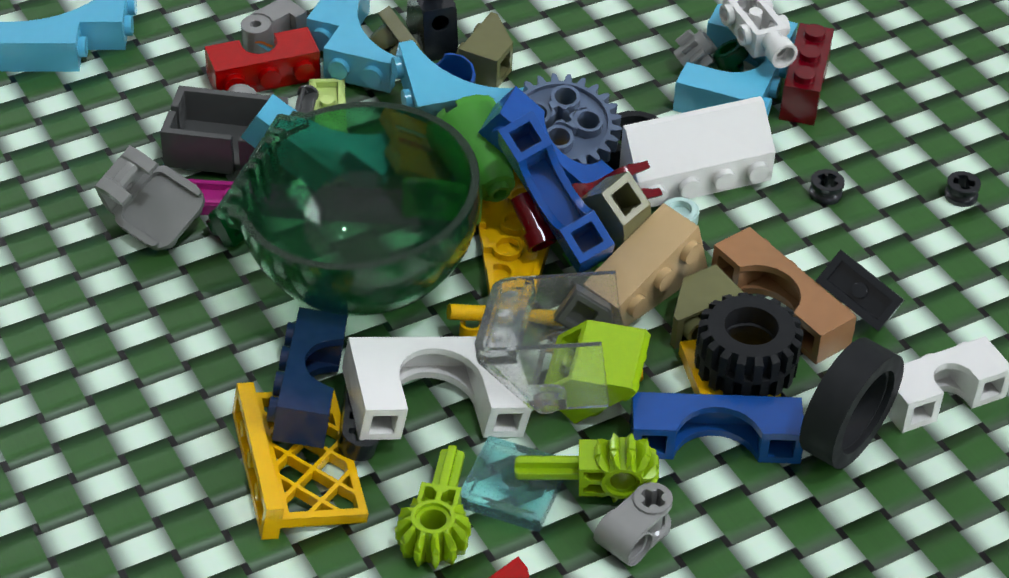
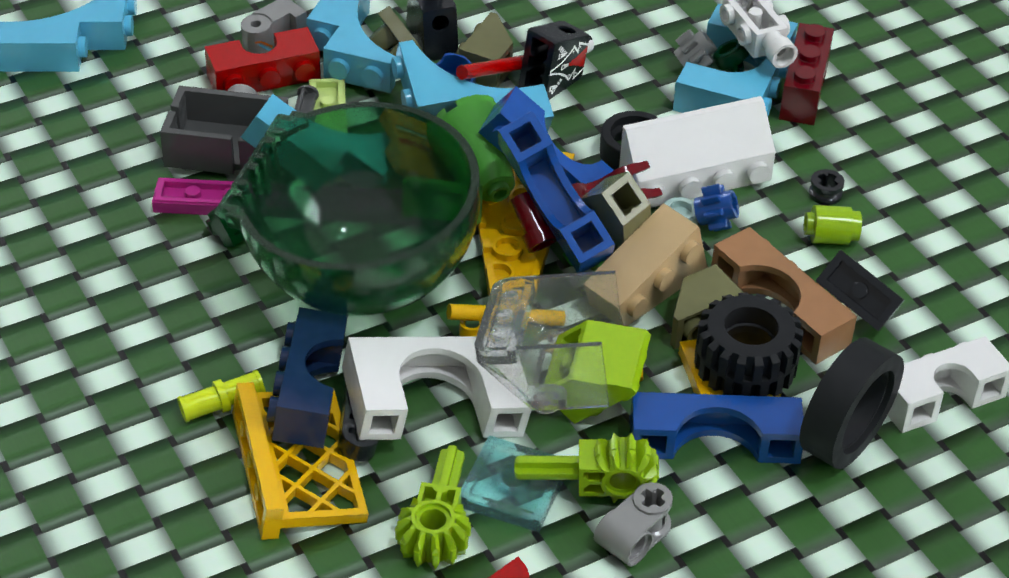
light grey piece [94,145,205,250] -> none
sand blue gear [521,73,622,164] -> none
dark grey tile [554,283,615,329] -> none
black bush [944,171,981,207] -> none
none -> neon yellow pin [177,370,266,423]
none -> red bar [456,55,523,80]
none -> black torso [518,21,594,100]
none -> blue gear [694,183,739,232]
none -> lime brick [803,205,862,245]

